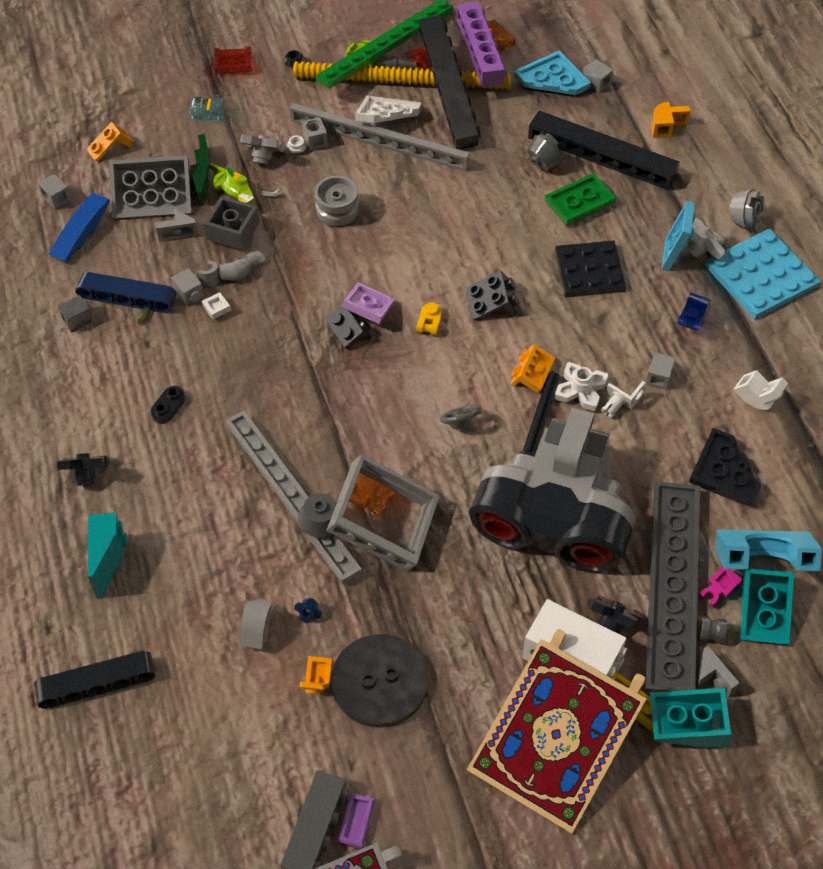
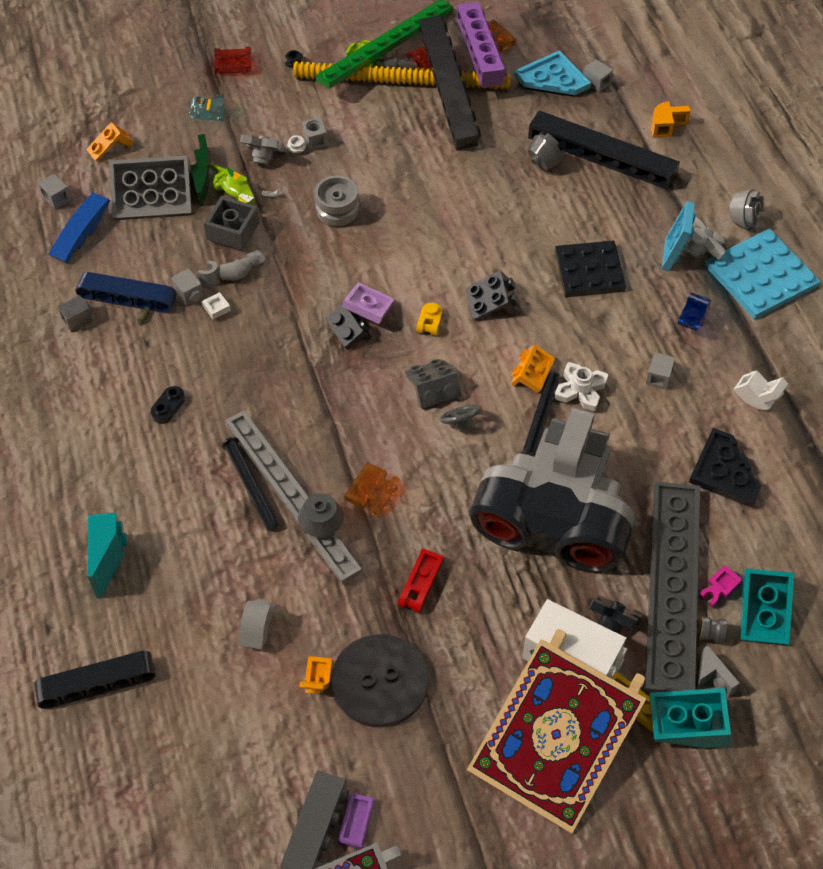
black plant [57,453,110,486] -> none
light grey slope [155,209,198,242] -> none
light grey plate [290,103,469,171] -> none
dark blue plate [294,598,322,623] -> none
light grey window [326,454,440,572] -> none
white plate [355,95,422,124] -> none
green plate [544,173,616,226] -> none
white bracket [601,381,646,418] -> none
medium azure arch [715,529,822,571] -> none
none -> black axle [221,437,278,531]
none -> red plate [398,548,444,614]
none -> dark grey bracket [405,359,461,409]

